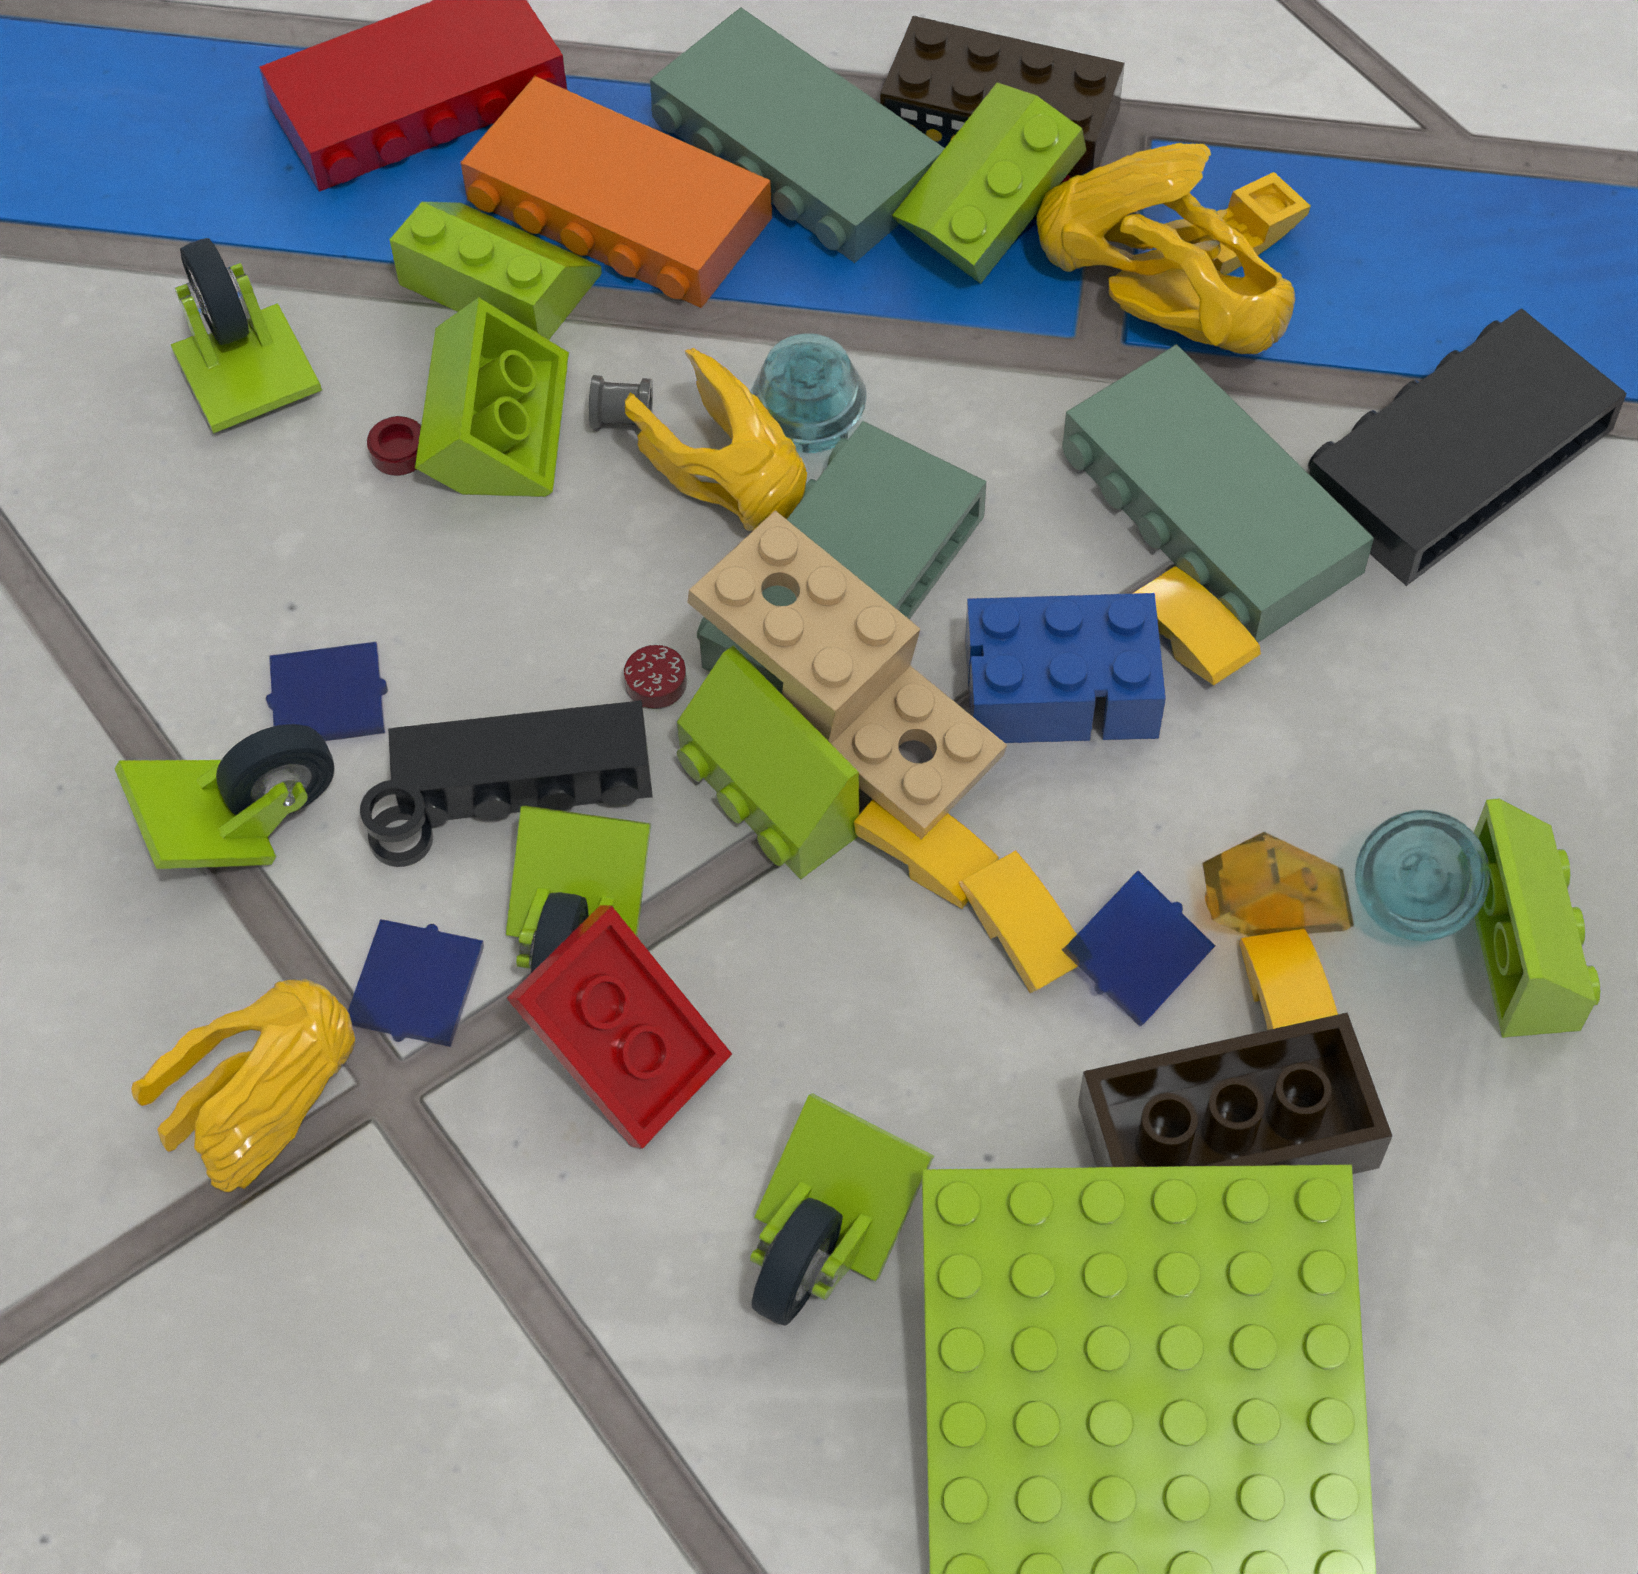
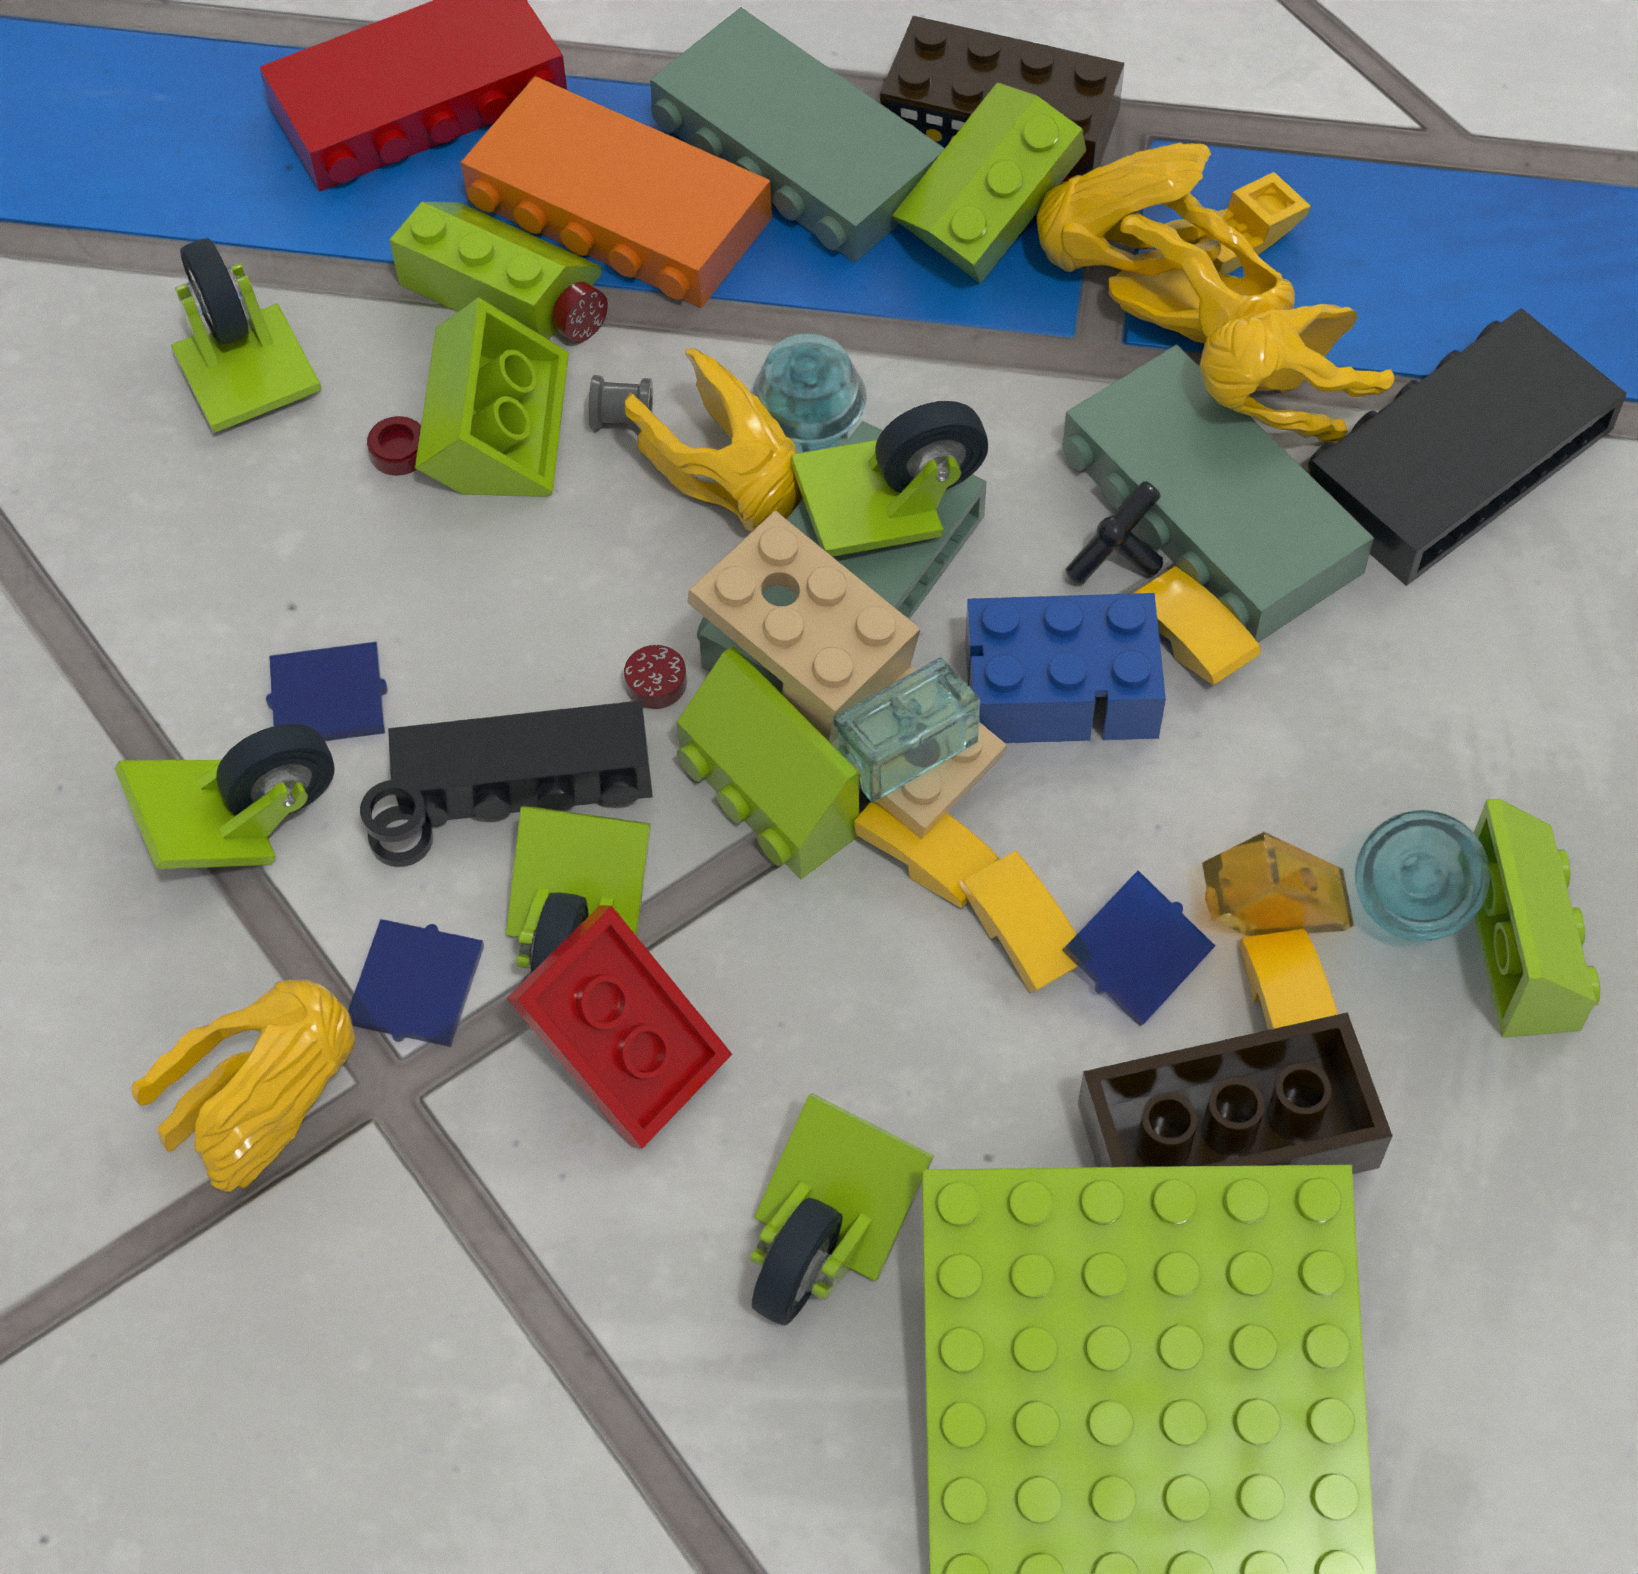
none -> dark red tile [552,282,608,343]
none -> lime plate [790,401,988,557]
none -> clear light blue hinge [834,657,980,803]
none -> black piece [1066,481,1163,585]
none -> yellow hair [1200,304,1395,443]

